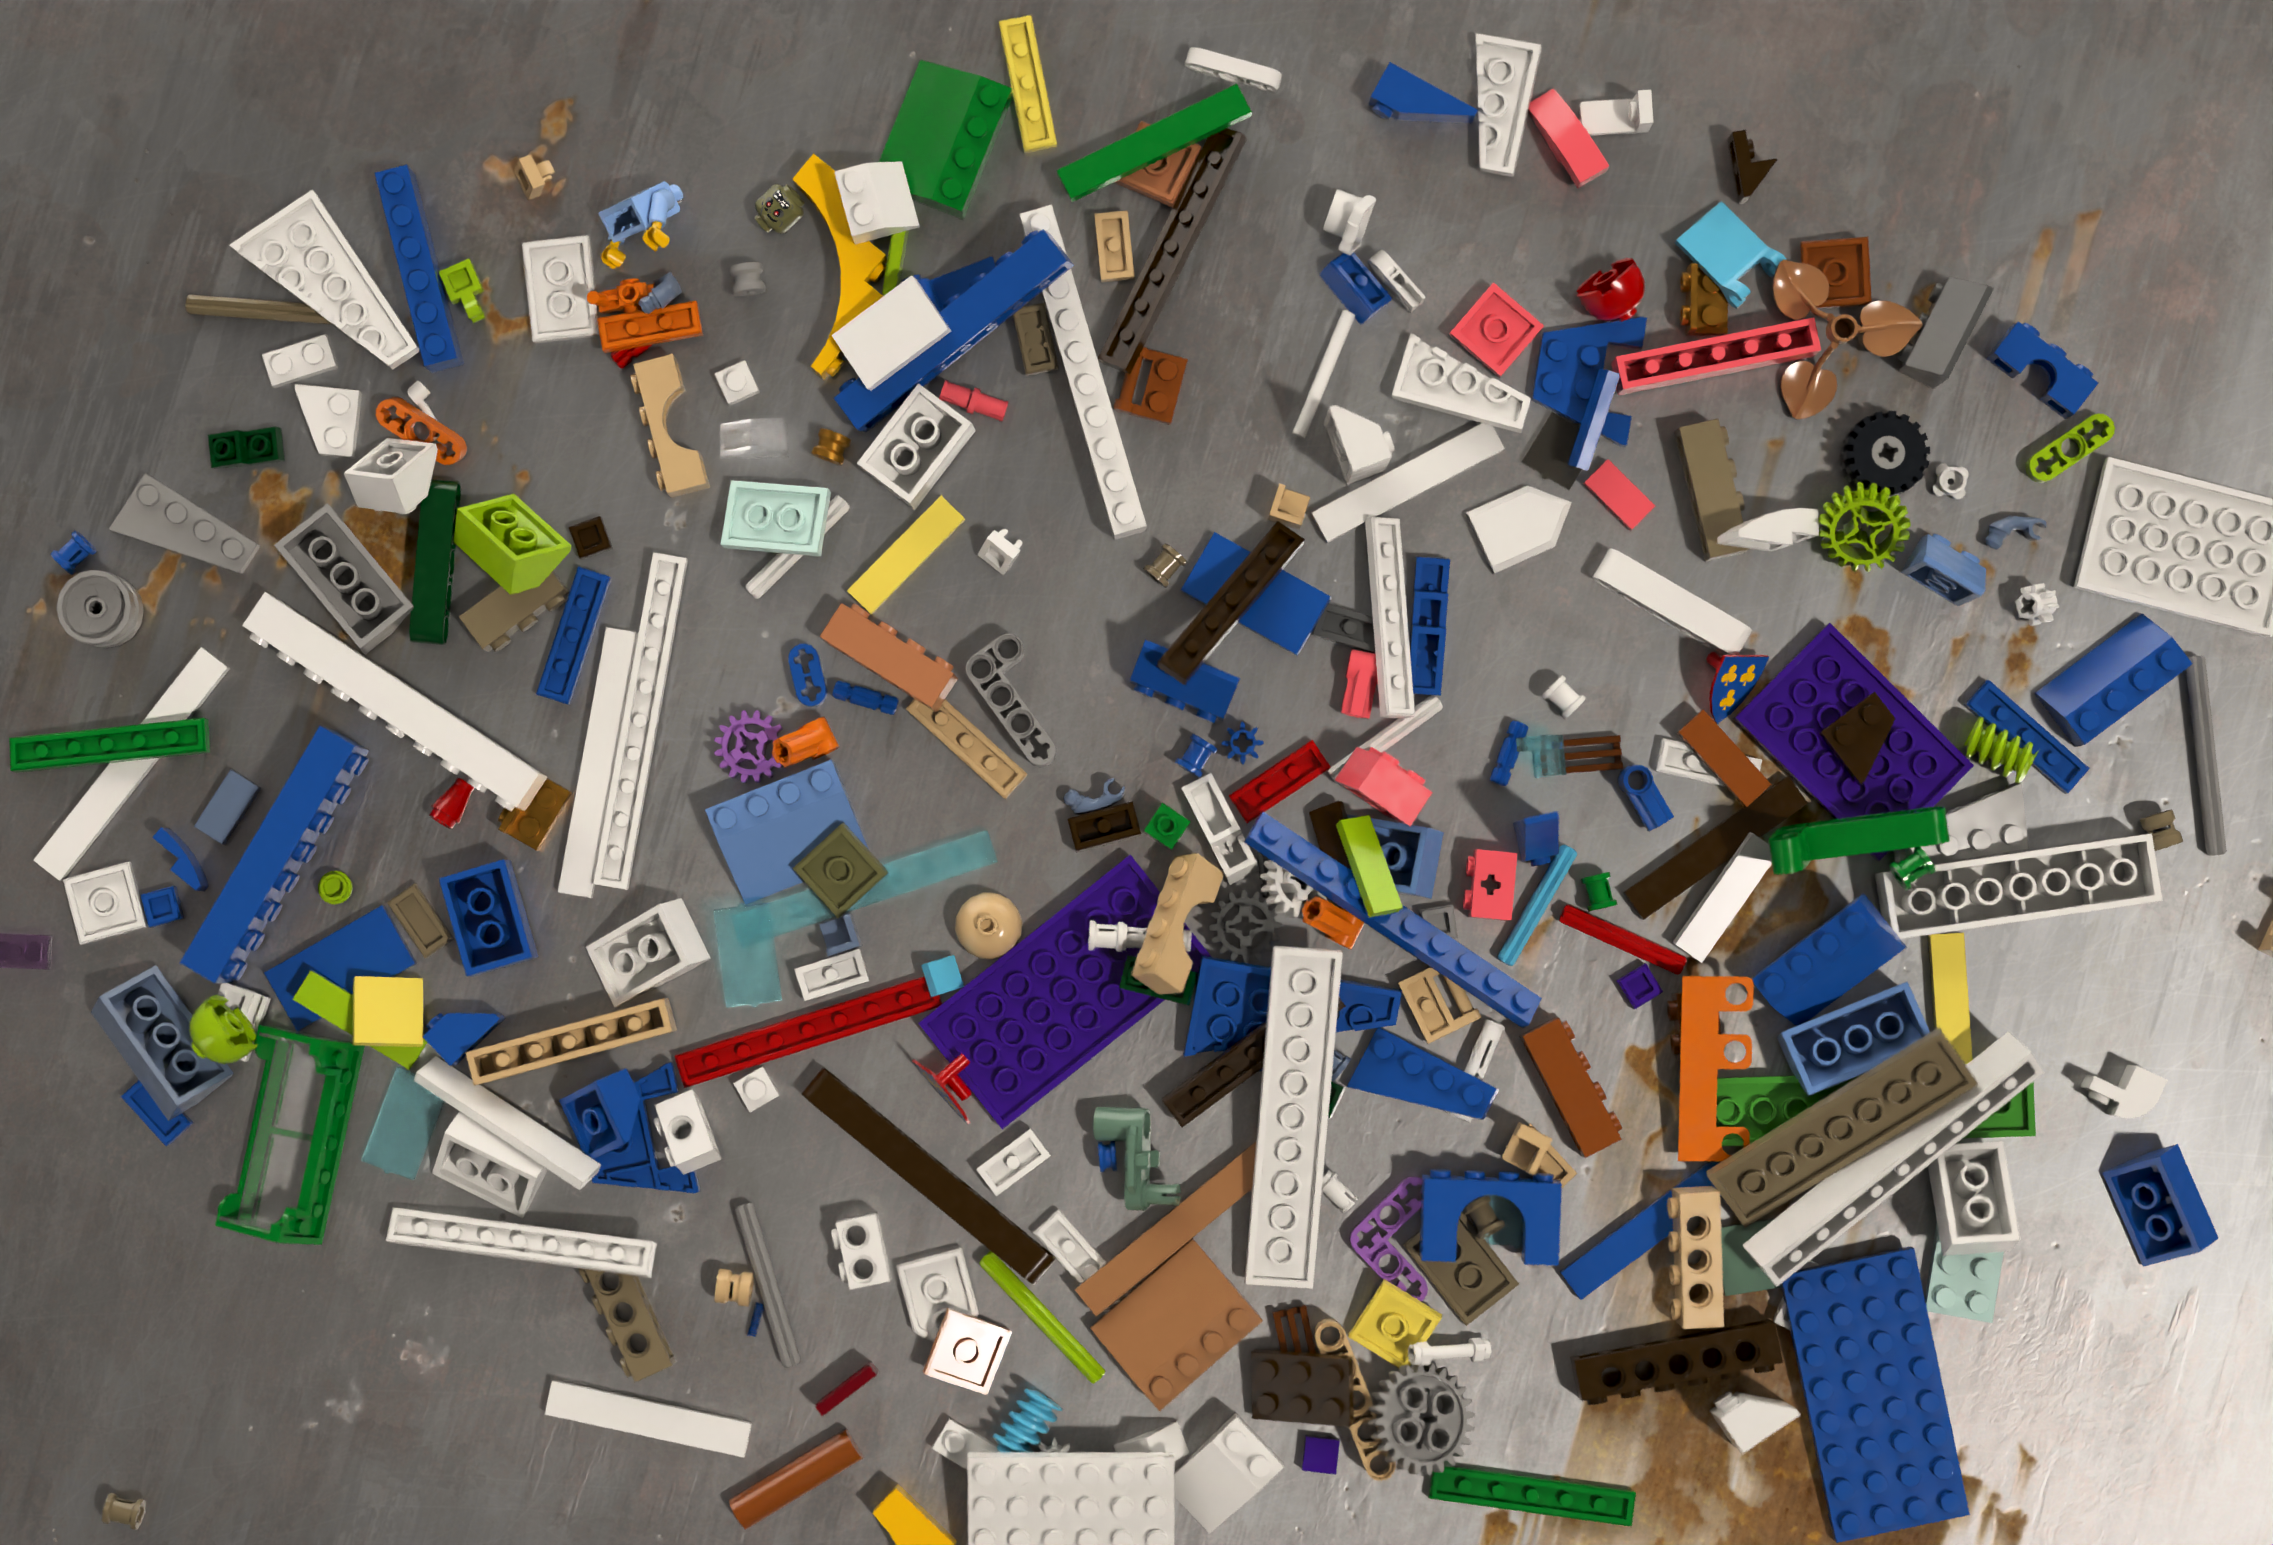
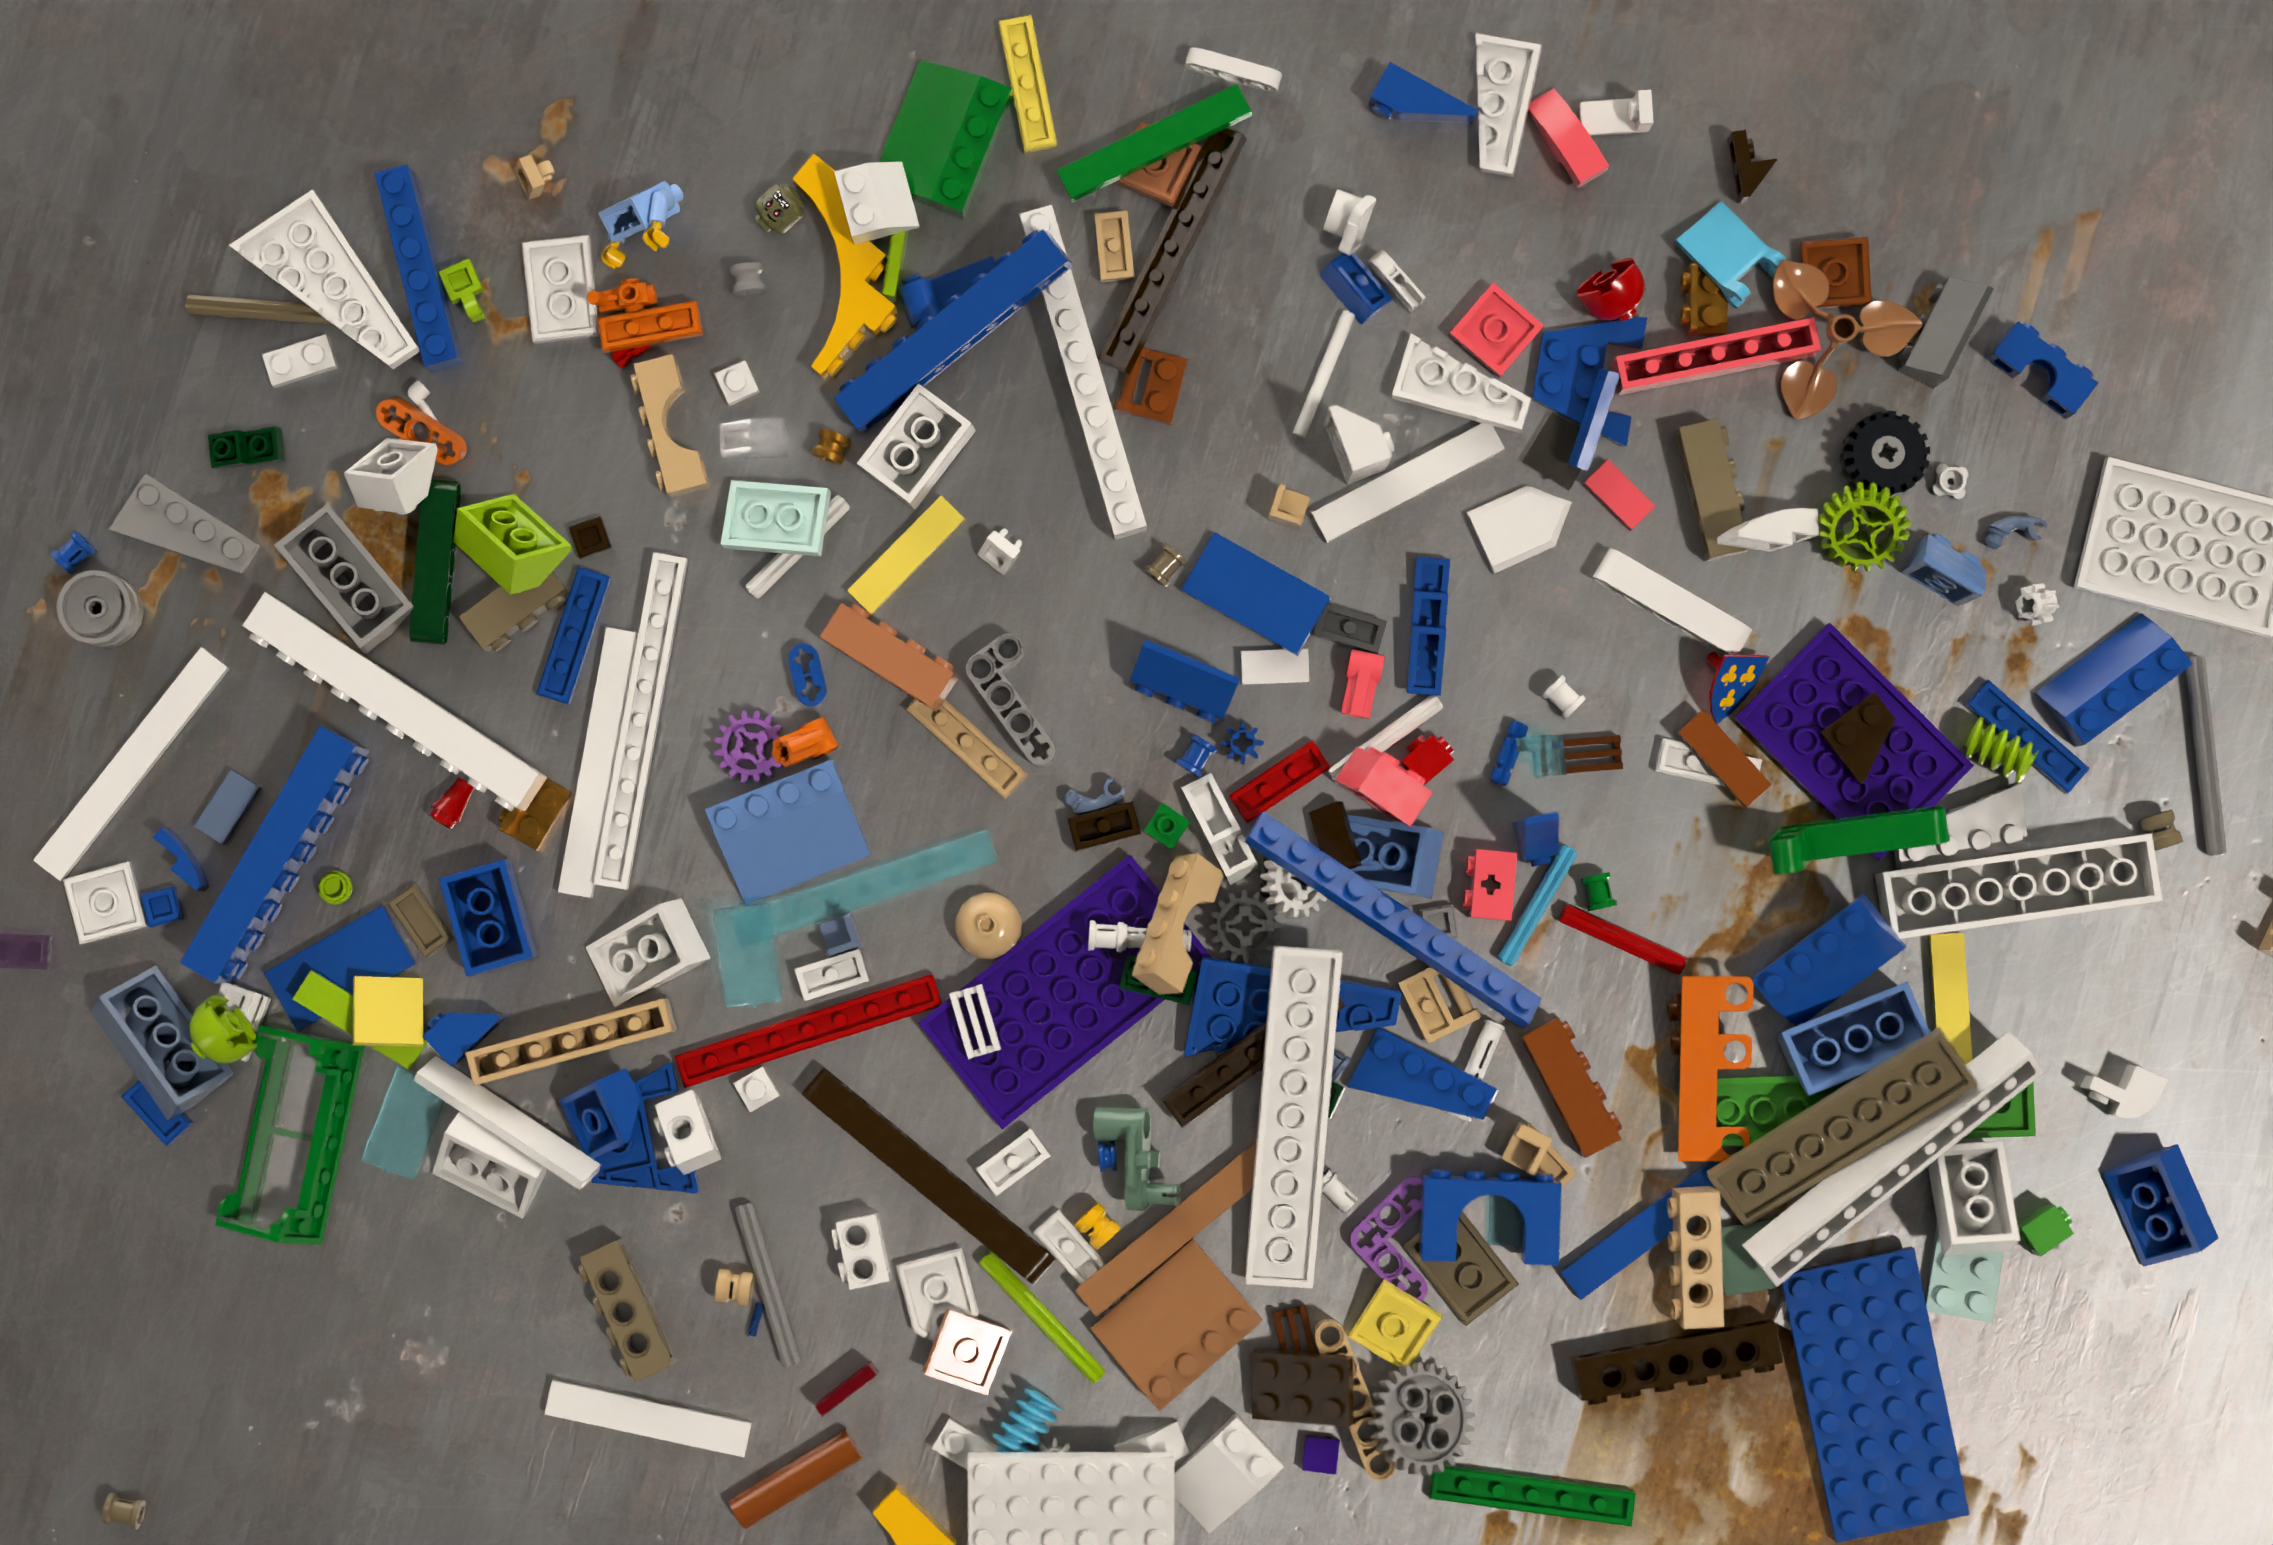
green tile [9,718,210,773] -> none
white wing [295,384,362,459] -> none
white tile [386,1207,657,1278] -> none
sand blue piece [639,271,682,314] -> none
olive tile [793,822,889,918] -> none
white tile [831,275,951,391] -> none
blue axle [832,681,899,715] -> none
red shield [912,1053,972,1124] -> none
medium azure tile [921,955,964,997] -> none
coral pin [939,380,1009,422] -> none
dark tan plate [1013,302,1059,376] -> none
dark brown tile [1157,521,1305,685] -> none
orange piece [1301,896,1365,950] -> none
lime tile [1336,815,1403,918] -> none
white tile [1365,517,1415,718] -> none
white bar [1408,1338,1491,1366] -> none
dark tan bush [1463,1195,1506,1240] -> none
dark purple tile [1616,963,1663,1010] -> none
blue piece [1618,765,1674,831] -> none
dark brown tile [1623,776,1808,920] -> none
tile [1672,832,1772,963] -> none
white slope [1709,1392,1800,1453] -> none
green bush [1889,847,1936,890] -> none
lime beam [2026,413,2115,483] -> none
none -> white tile [949,984,1001,1059]
none -> yellow wheel [1074,1202,1121,1250]
none -> white tile [1241,648,1310,685]
none -> red brick [1400,734,1454,786]
none -> bright green brick [2017,1203,2074,1257]

